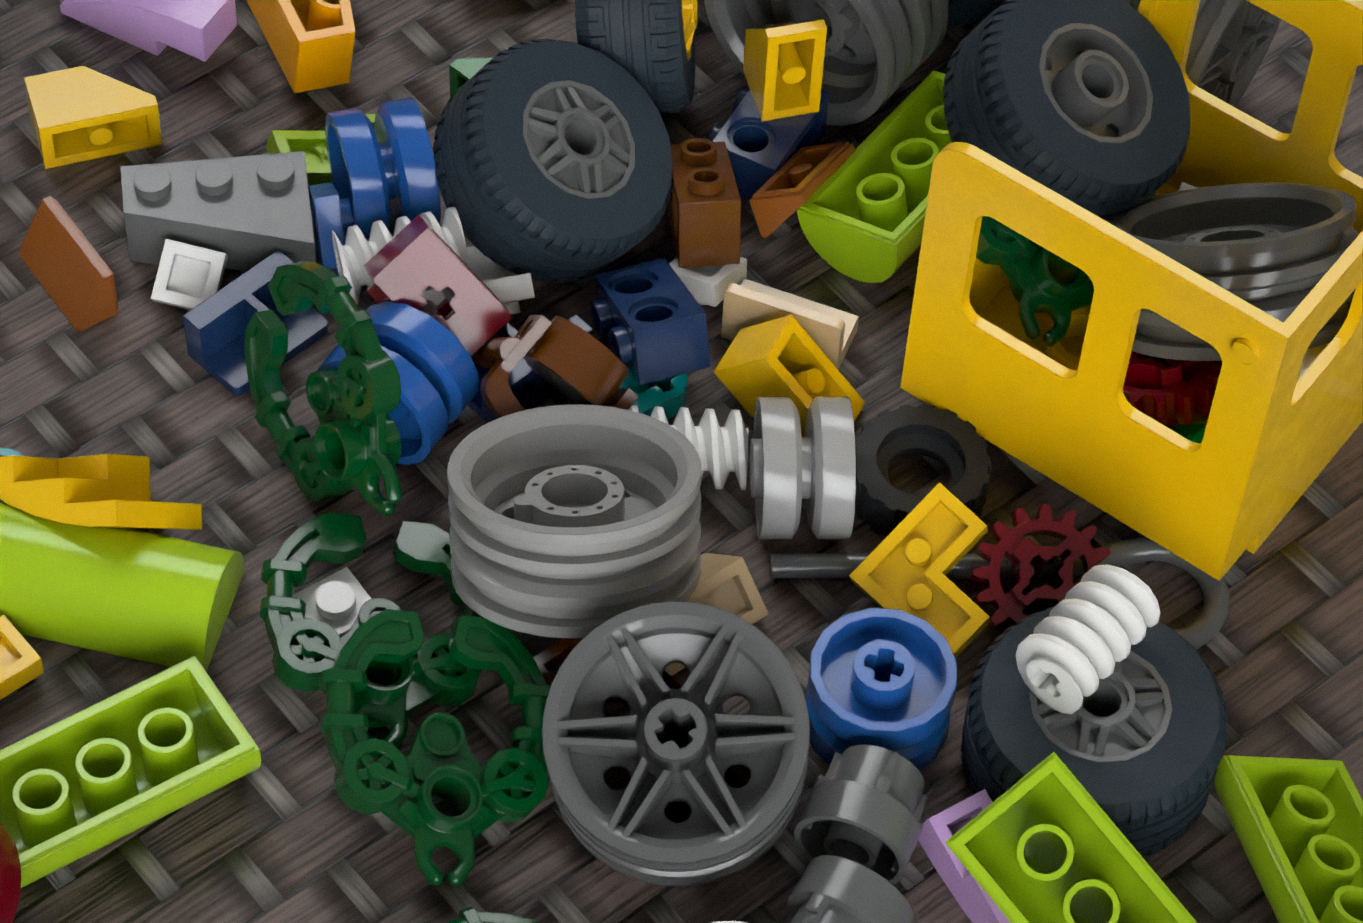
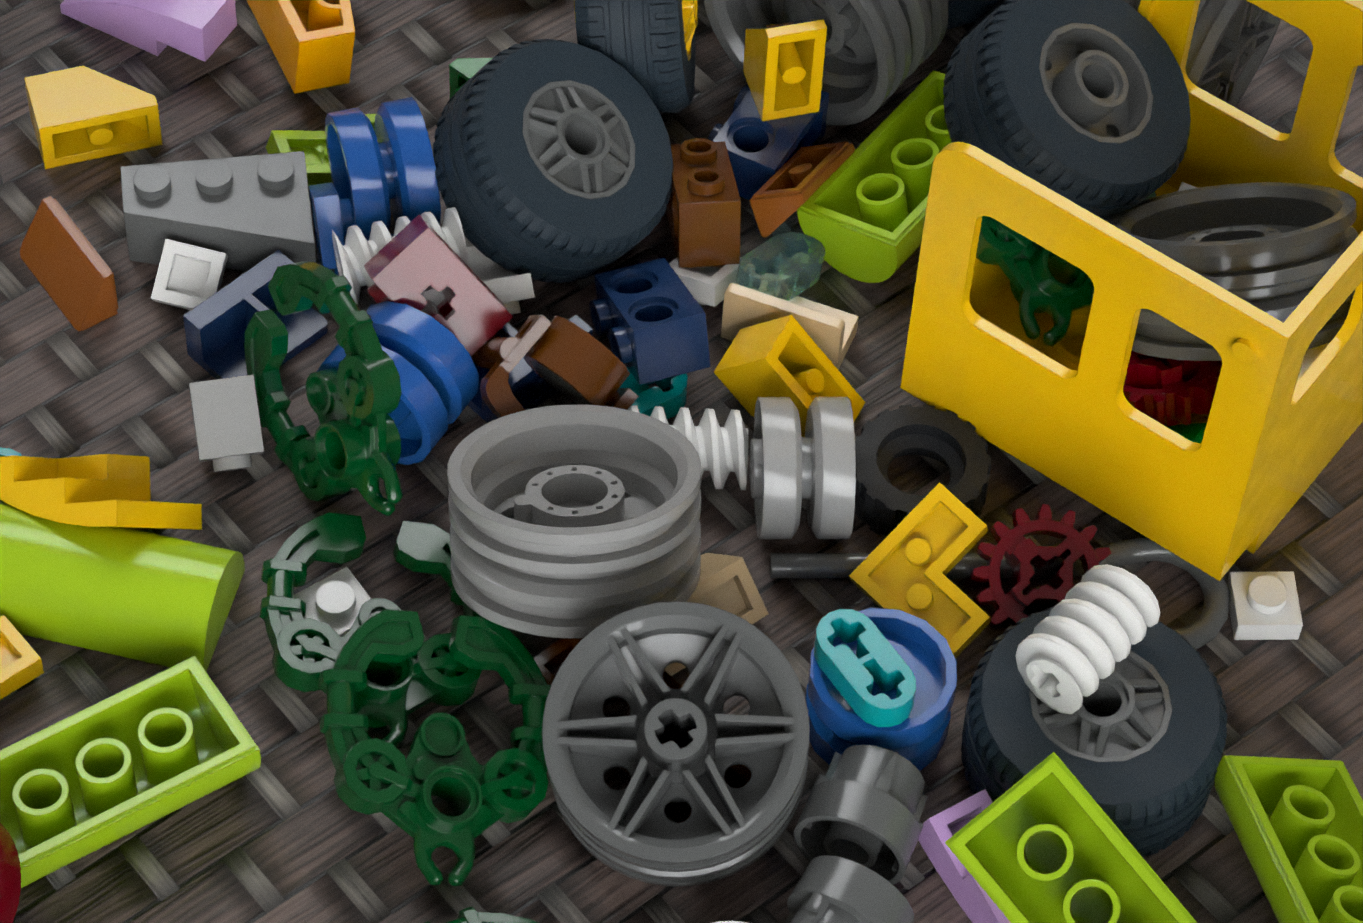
none -> light grey brick [189,375,264,472]
none -> clear light blue beam [735,232,825,301]
none -> teal beam [814,609,916,727]
none -> white plate [1227,571,1303,640]

